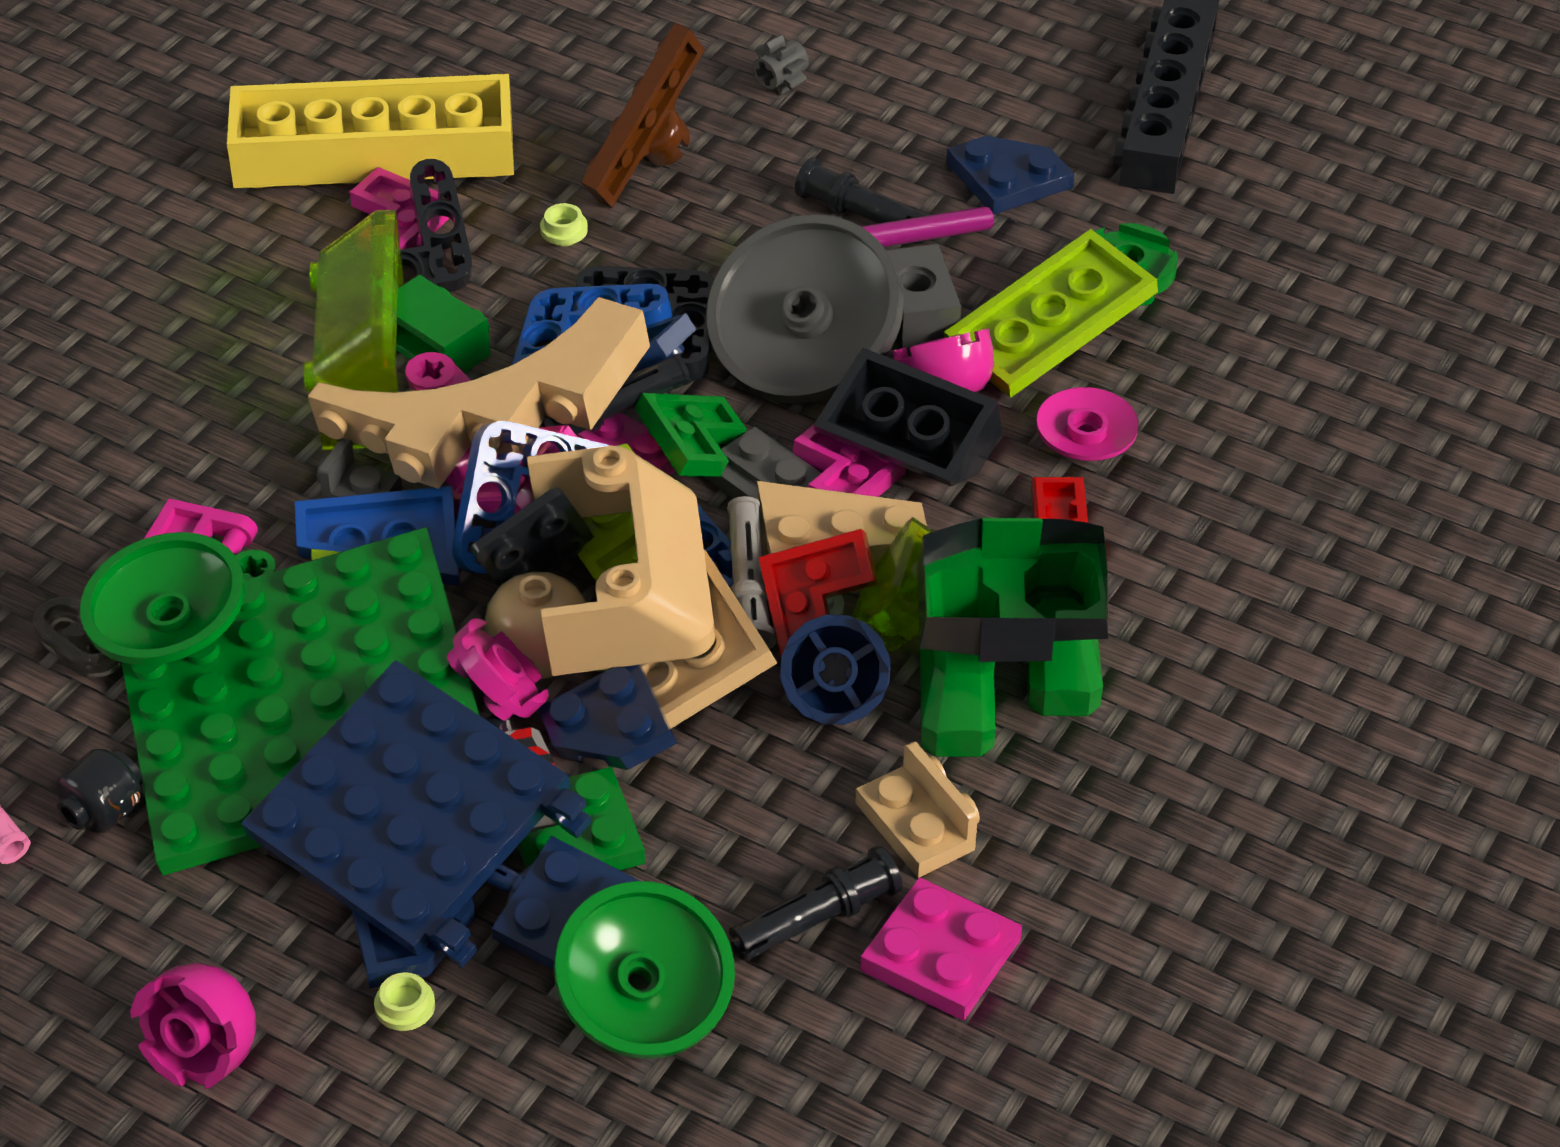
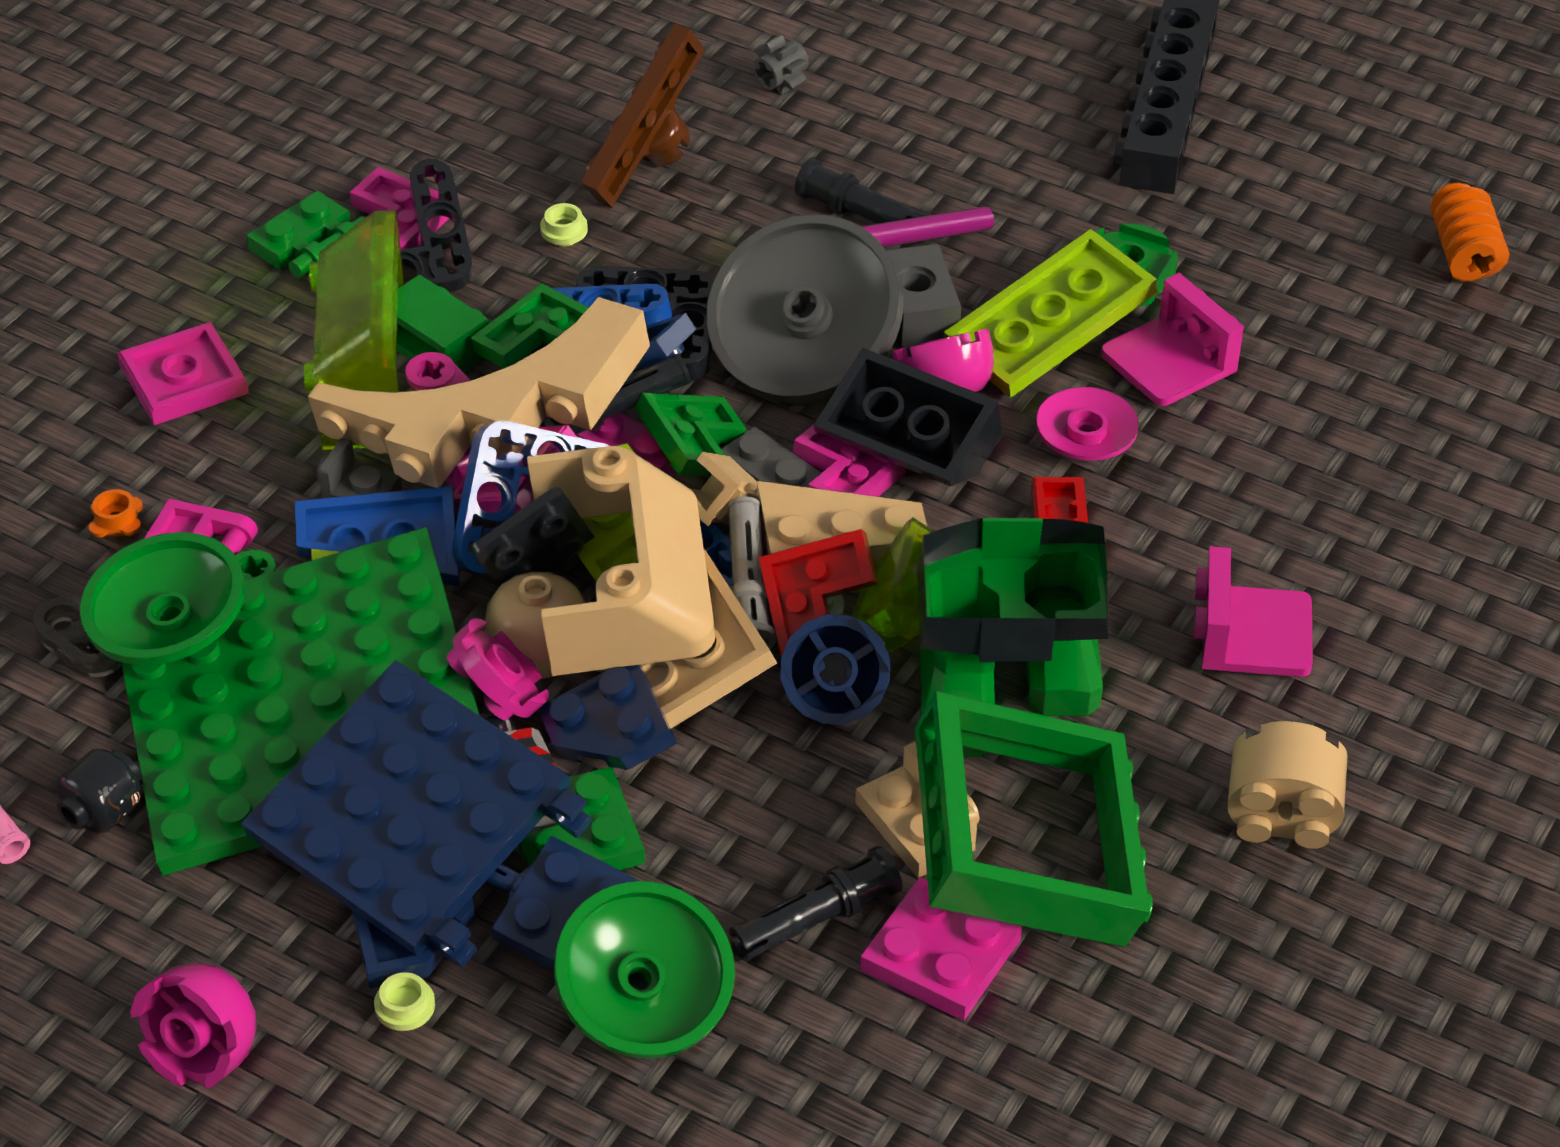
light yellow brick [227,74,514,188] -> none
dark blue plate [946,136,1074,215] -> none
none -> orange plate [88,489,143,538]
none -> dark pink plate [117,322,249,425]
none -> green plate [246,191,370,278]
none -> green plate [471,283,589,368]
none -> tan window [690,452,757,526]
none -> green window [915,691,1153,947]
none -> dark pink bracket [1102,273,1244,406]
none -> dark pink bracket [1193,546,1313,677]
none -> tan brick [1228,721,1348,849]
none -> orange piece [1430,182,1510,282]

